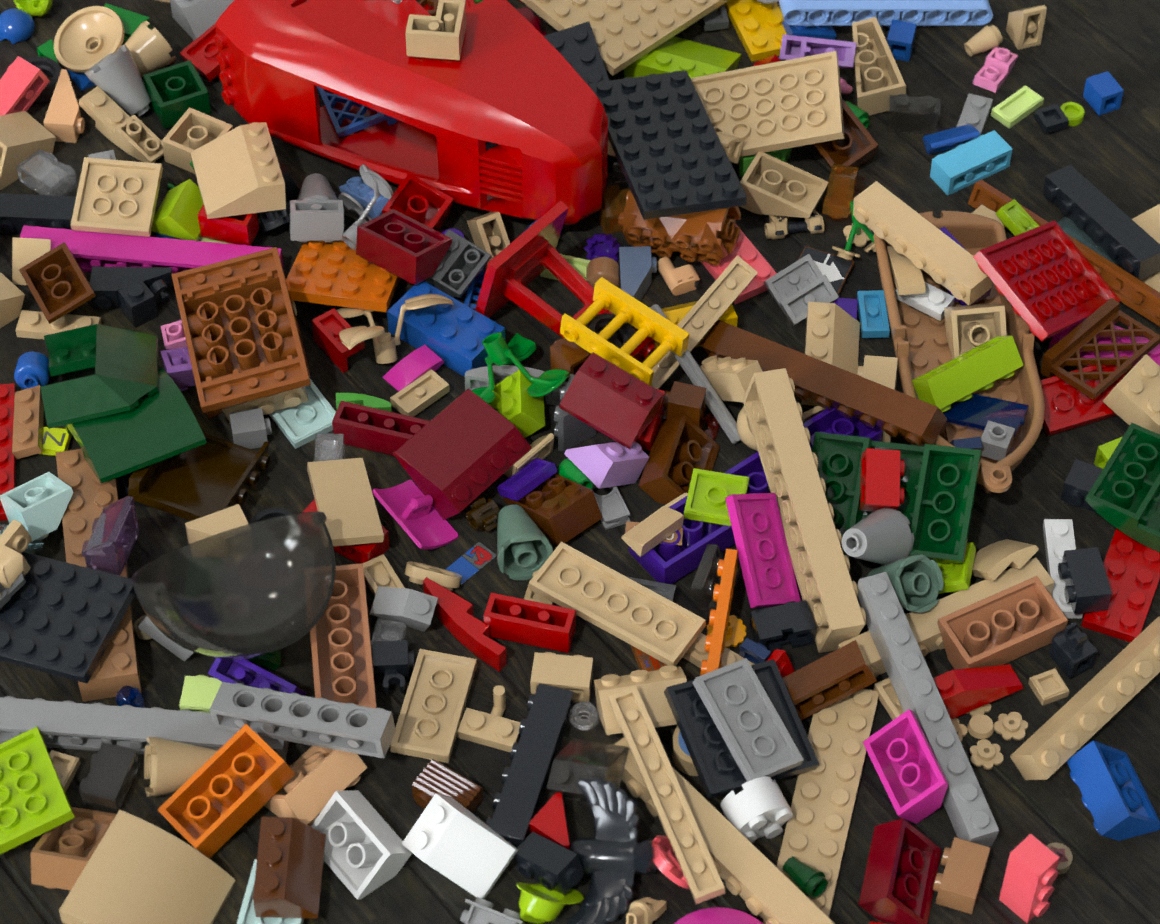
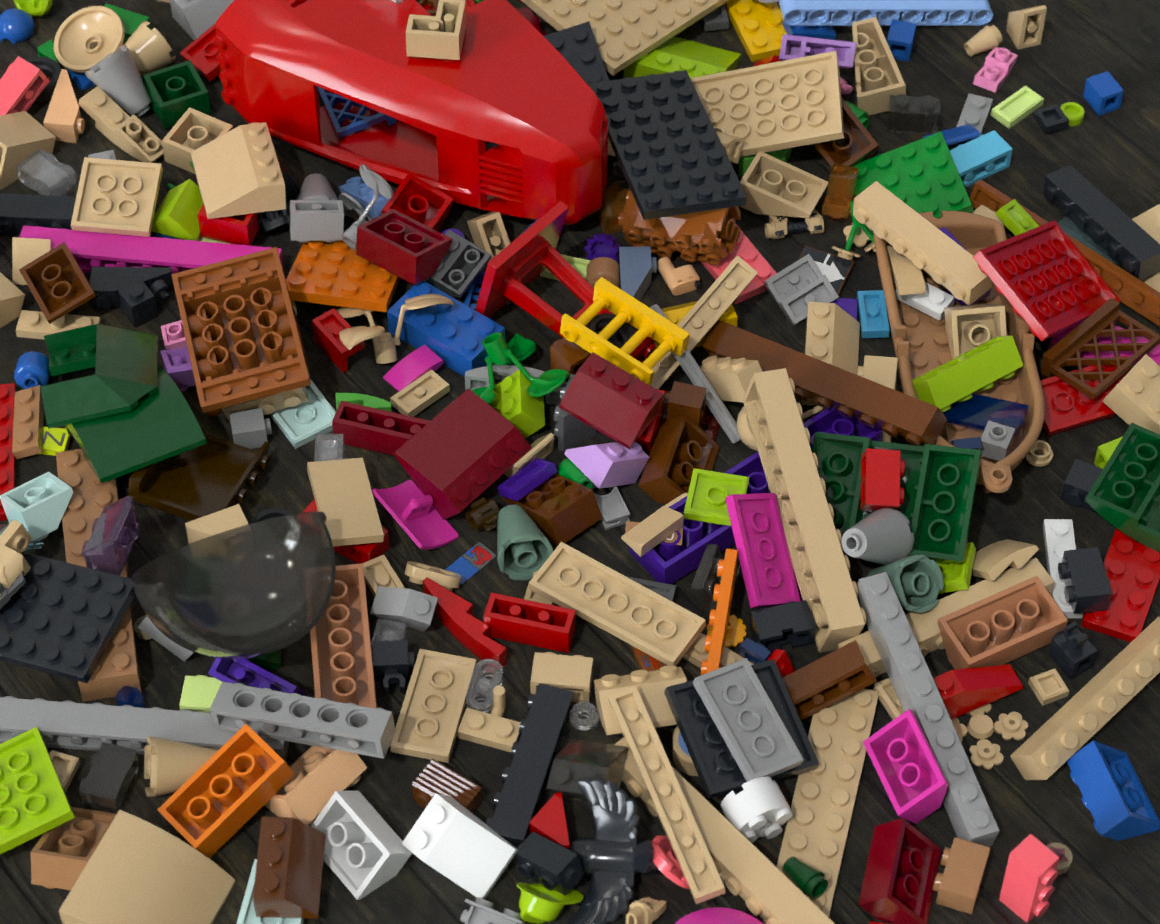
none -> clear plate [466,659,503,713]
none -> green plate [846,132,974,234]
none -> tan plate [1025,440,1053,467]

